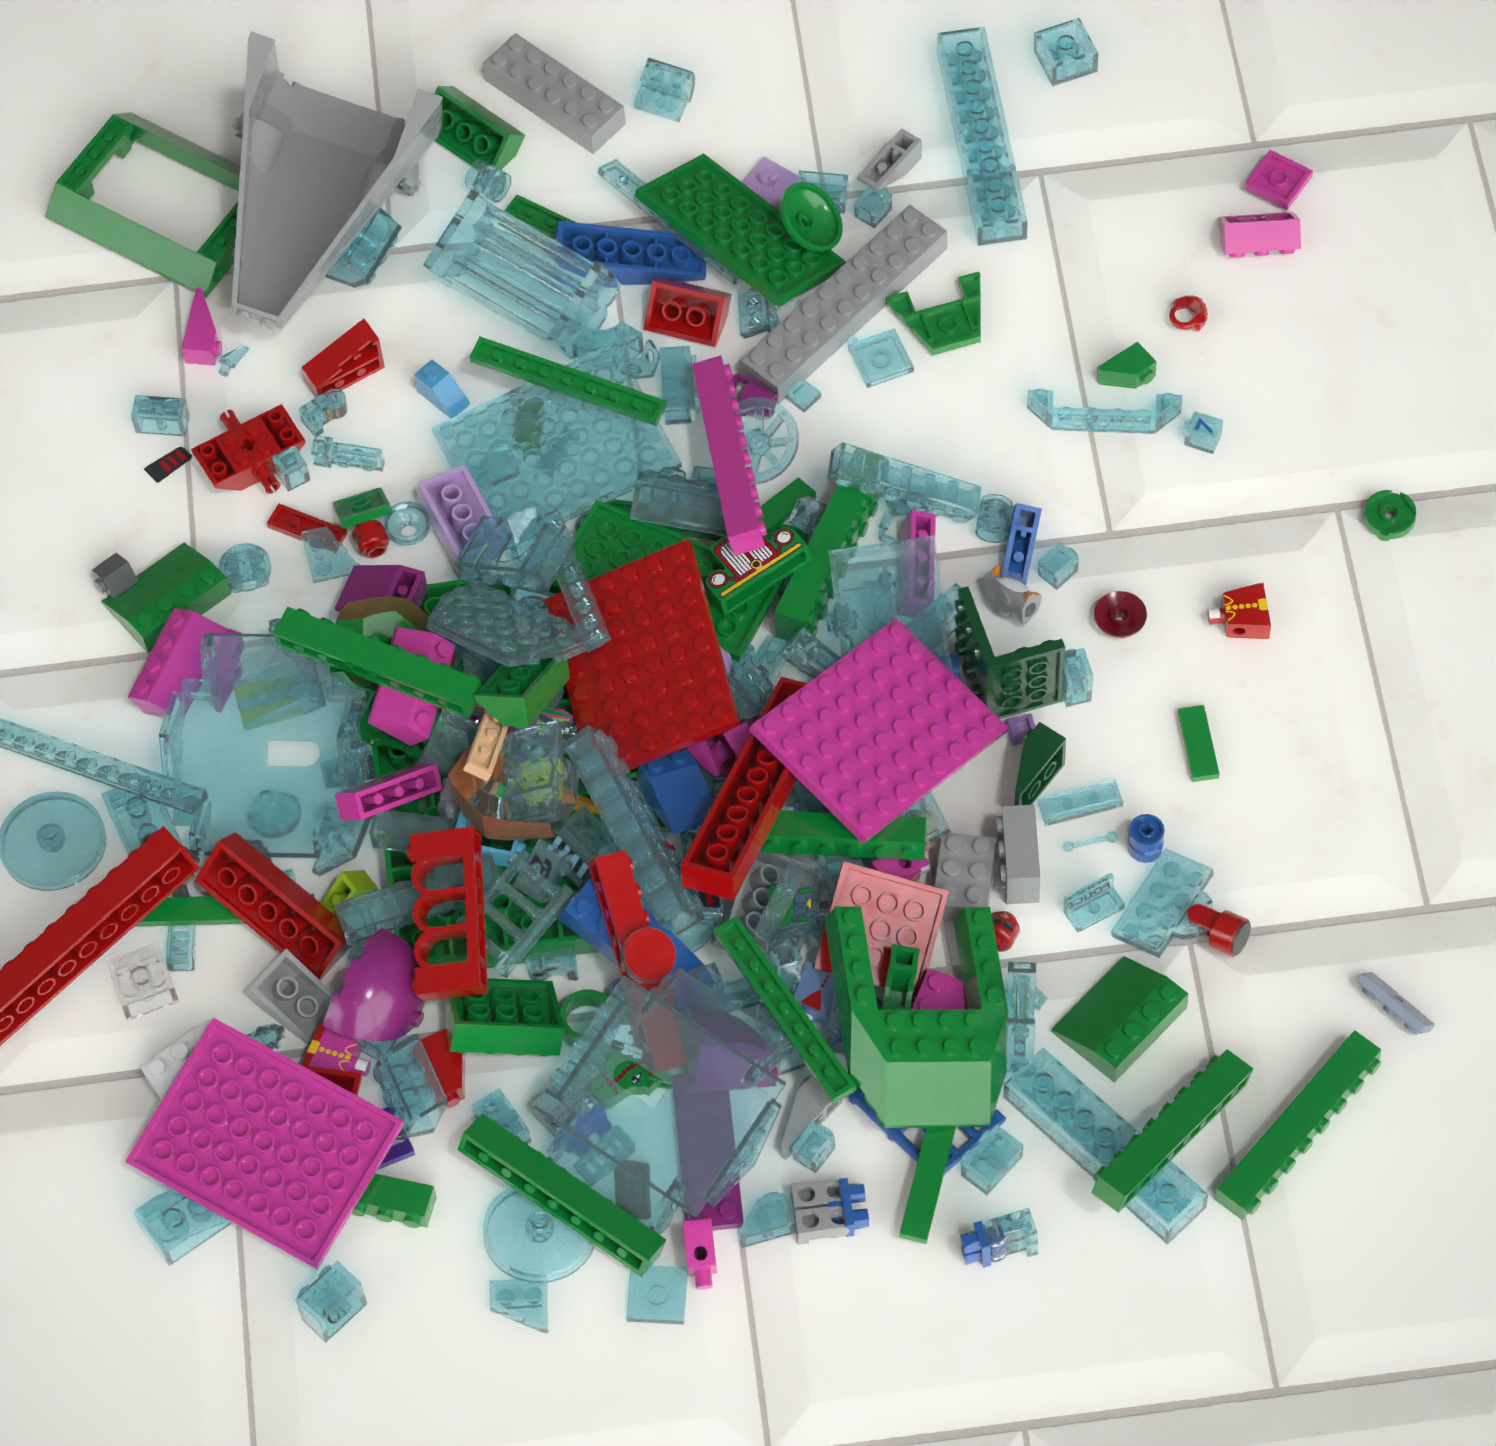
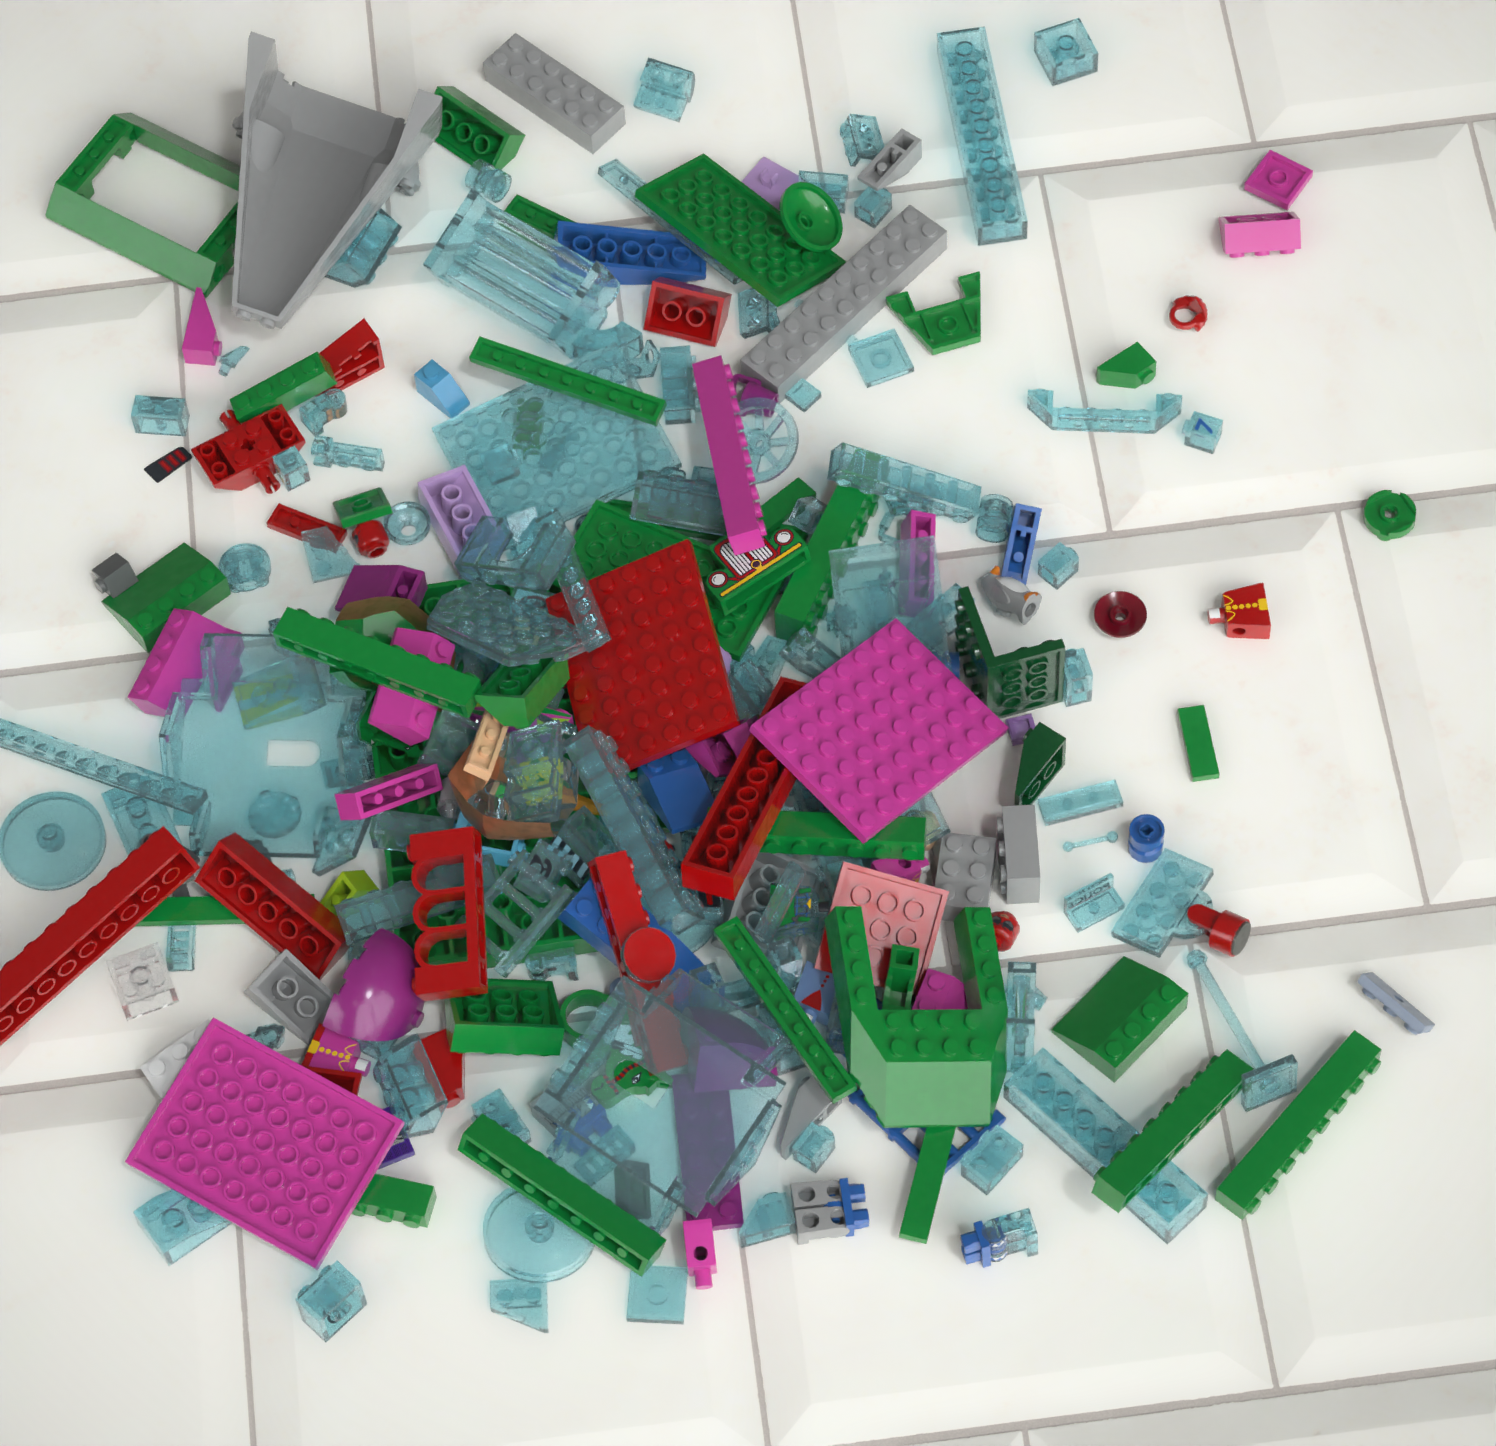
none -> green brick [229,352,338,424]
none -> clear light blue bracket [840,114,884,167]
none -> clear light blue tile [1187,949,1298,1112]

